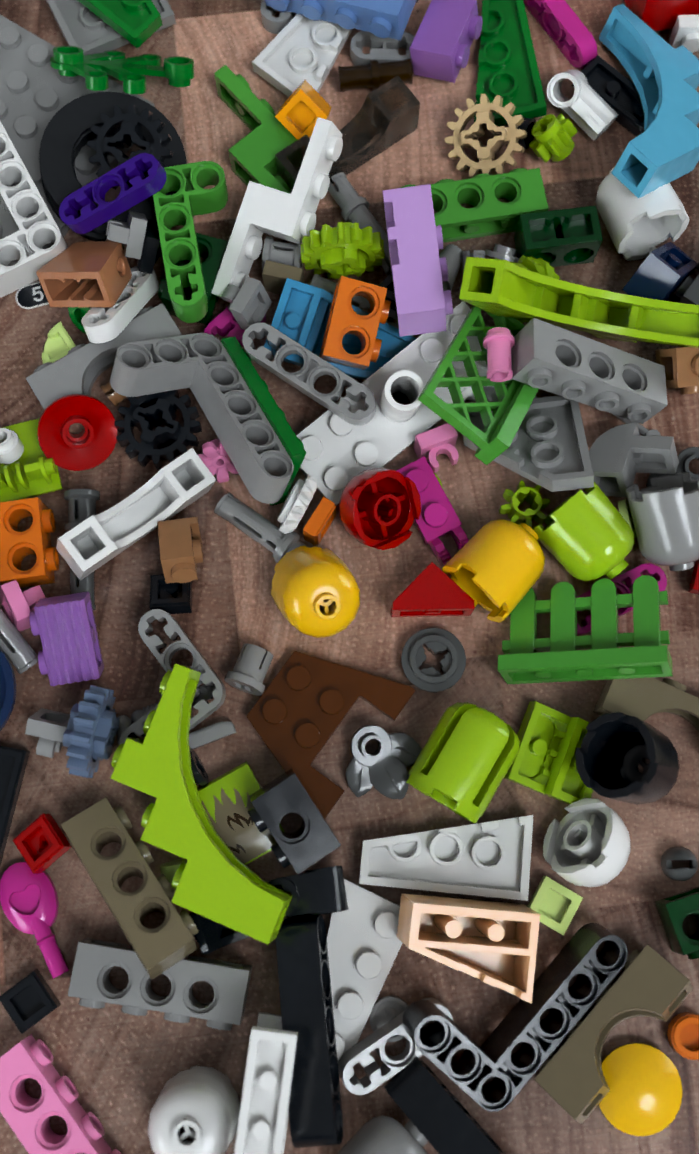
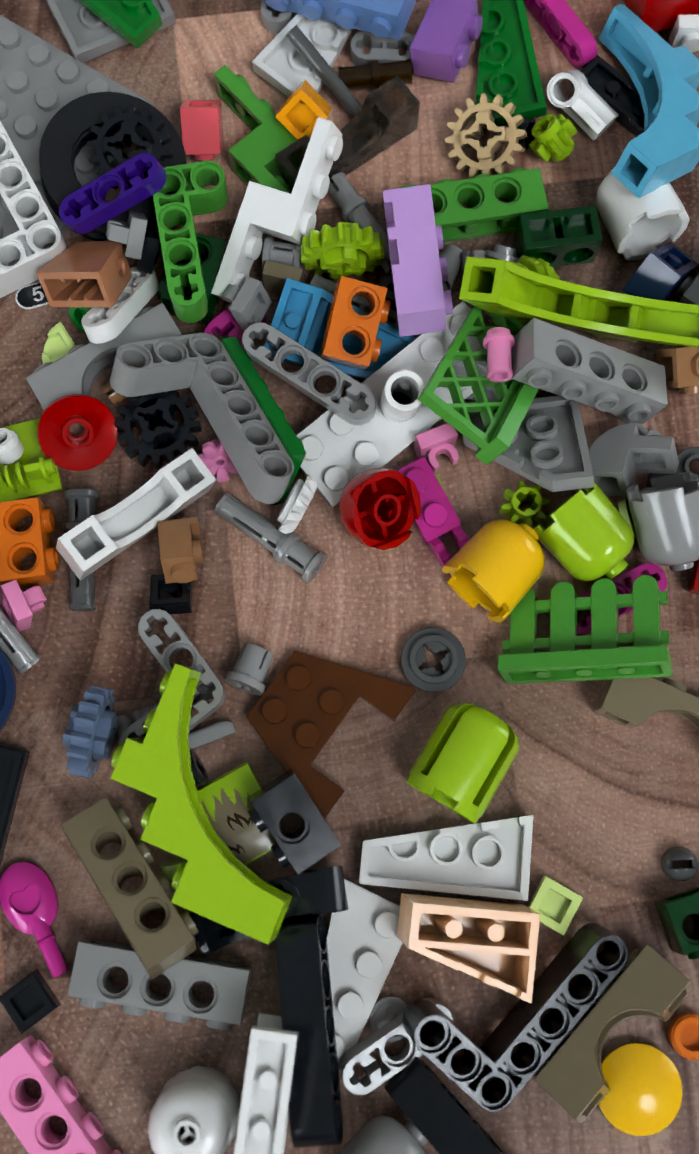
red tile [13,813,72,874] -> none
light grey tile [25,708,70,758] -> none
medium lavender brick [29,591,104,686] -> none
green plant [50,46,194,94] -> none
yellow cylinder [271,546,360,638] -> none
orange tile [303,496,336,546] -> none
dark grey plate [346,725,422,800] -> none
red slope [391,562,475,617] -> none
lime slope [504,701,593,804] -> none
white cylinder [543,798,630,887] -> none
black cylinder [575,712,680,805] -> none
none -> coral brick [180,100,224,161]
none -> dark grey bar [286,25,369,125]

